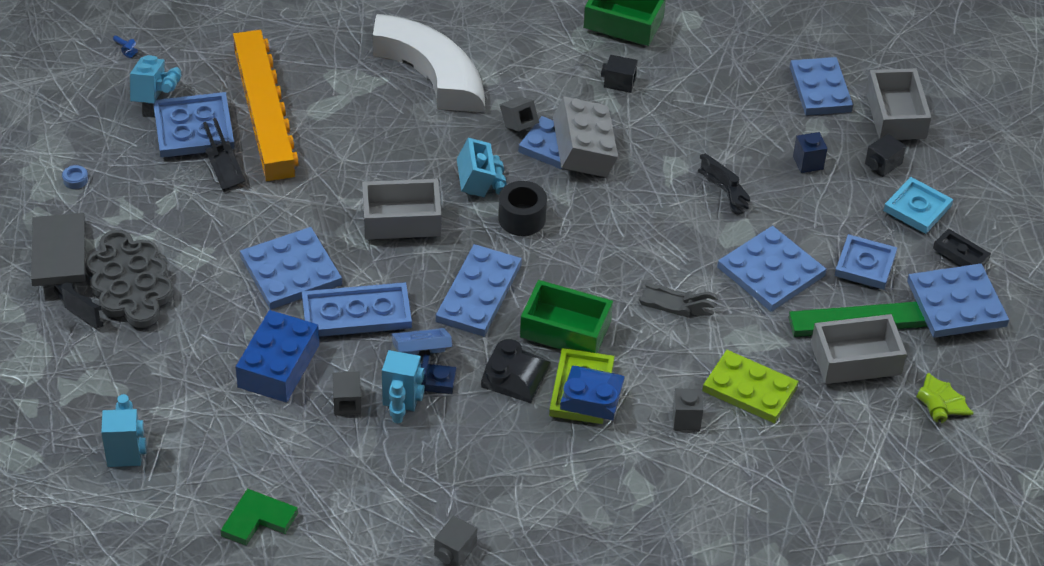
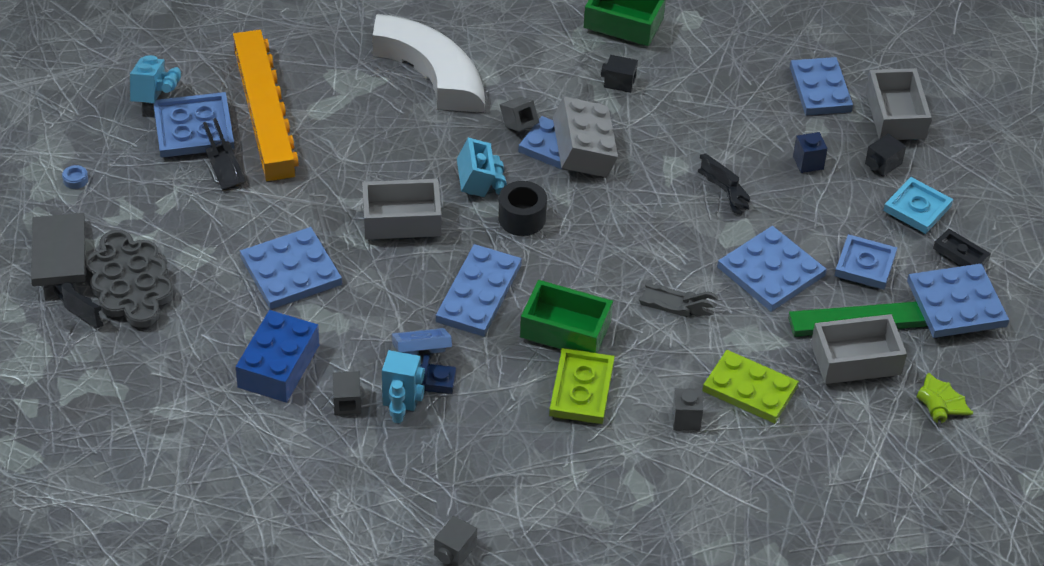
medium azure brick [101,394,147,467] -> none
blue hand [113,35,138,58] -> none
green tile [220,488,298,546] -> none
medium blue plate [302,282,412,336] -> none
black slope [481,339,551,403] -> none
blue slope [560,366,625,420] -> none

